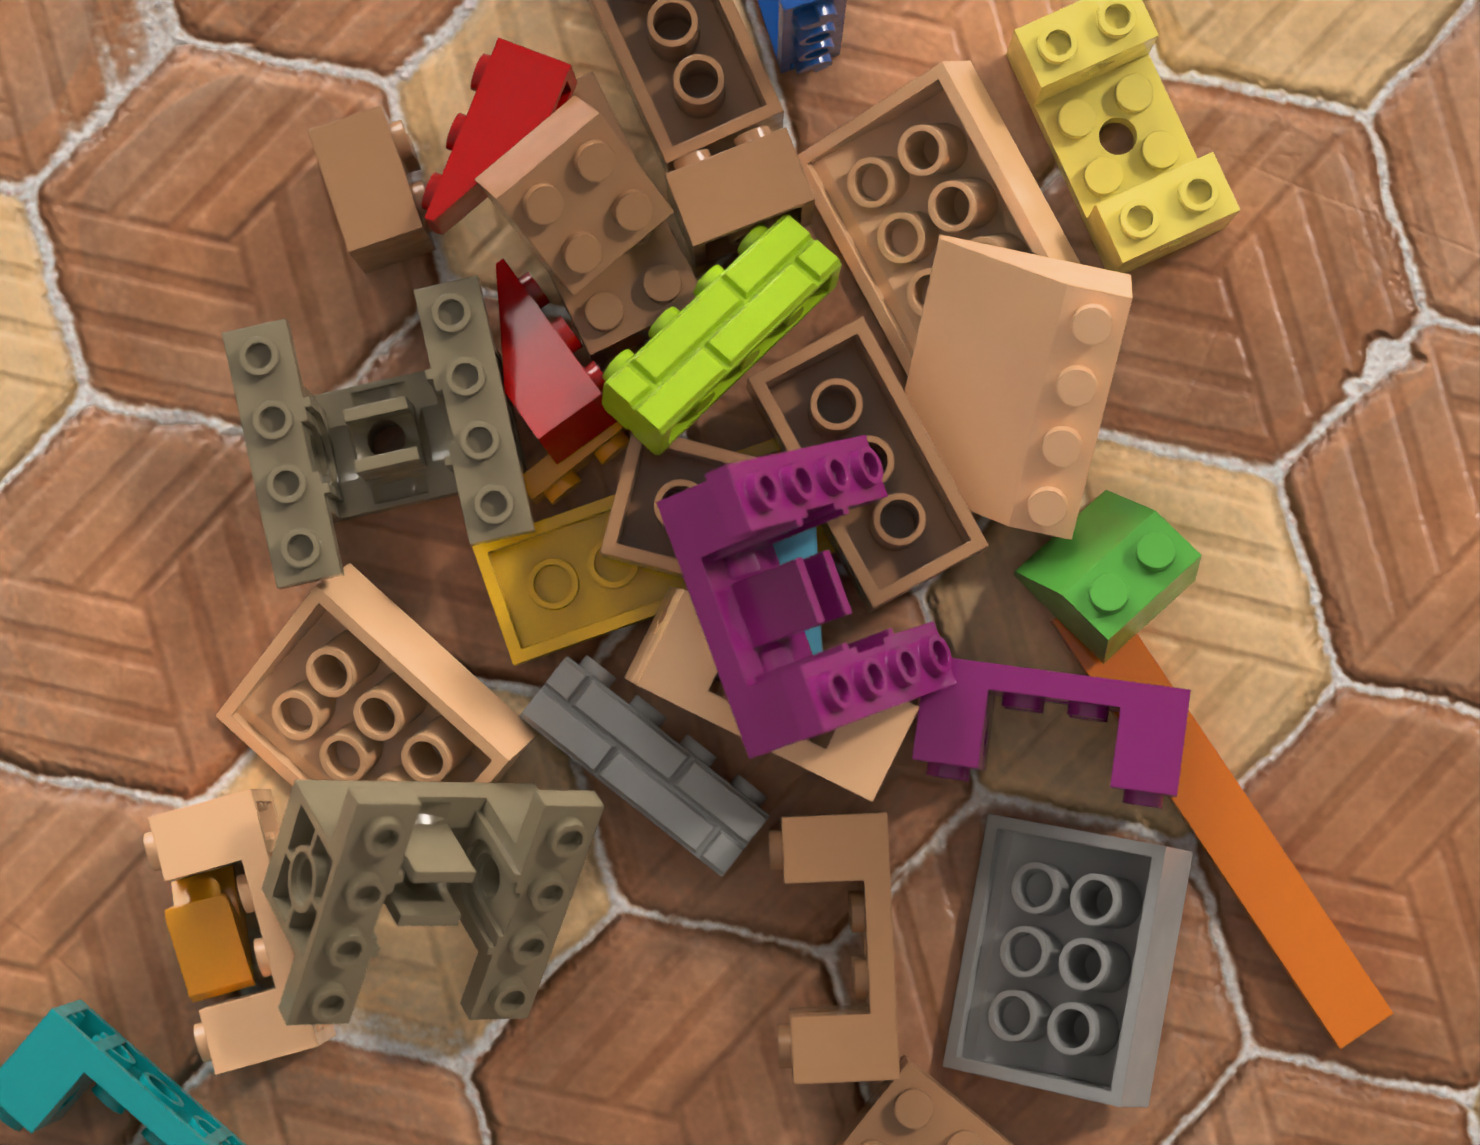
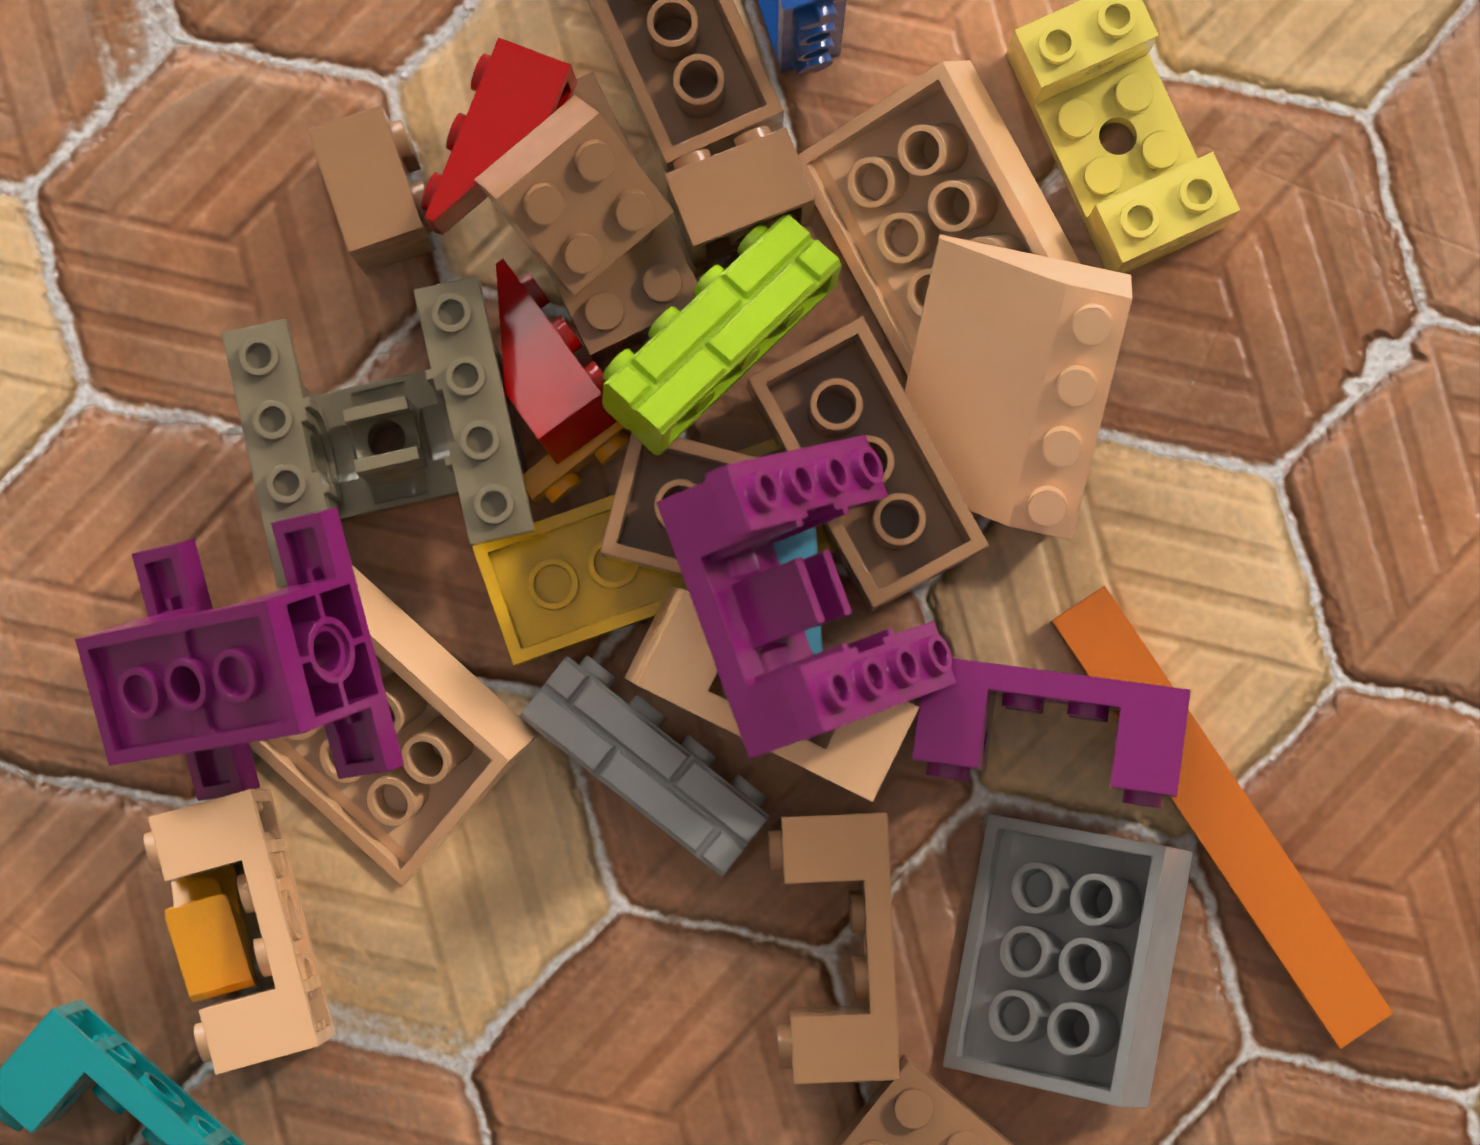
dark tan piece [261,780,605,1025] -> none
bright green slope [1014,490,1202,664] -> none
none -> magenta piece [75,507,404,801]

